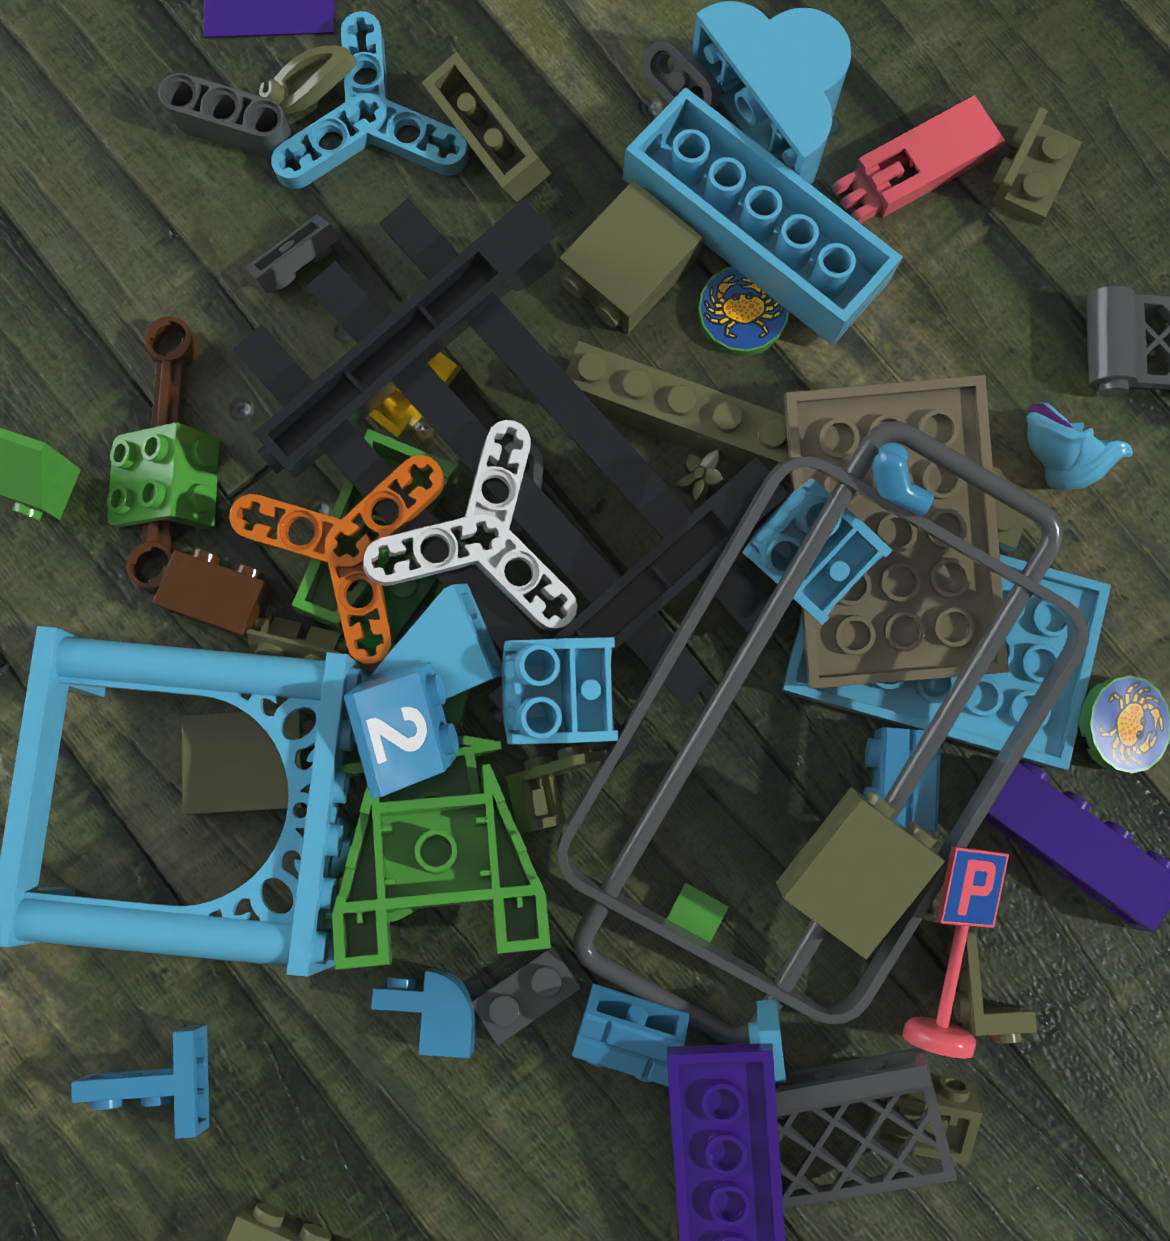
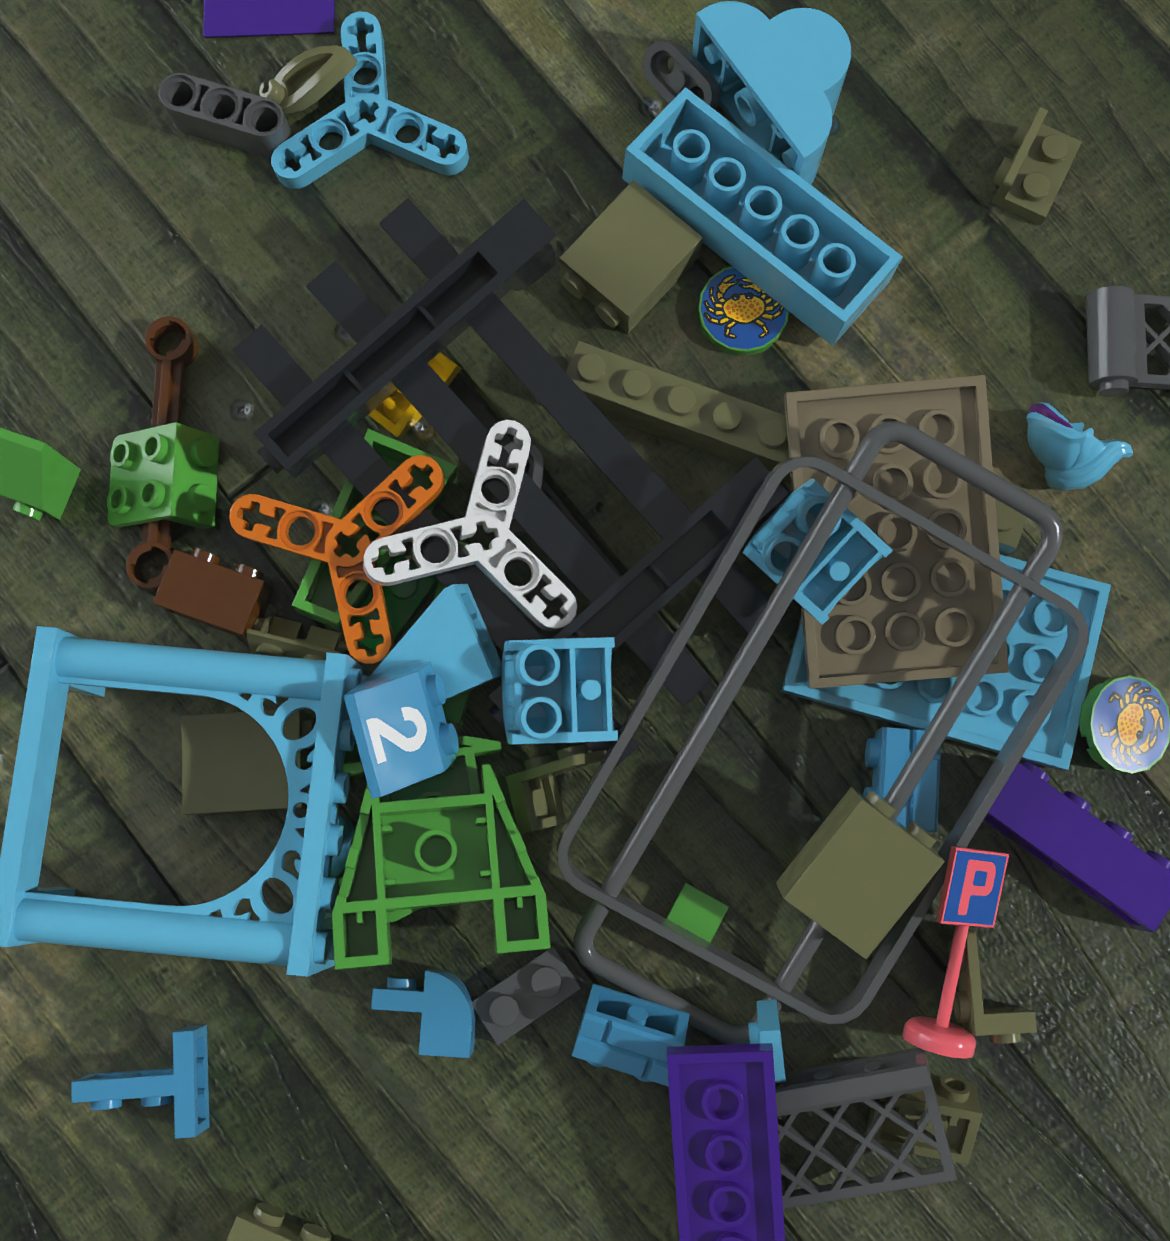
dark grey plate [245,214,340,293] -> none
olive brick [422,52,551,203] -> none
olive plant [675,450,727,504] -> none
coral hinge [831,95,1005,224] -> none
dark azure arm [872,442,934,517] -> none

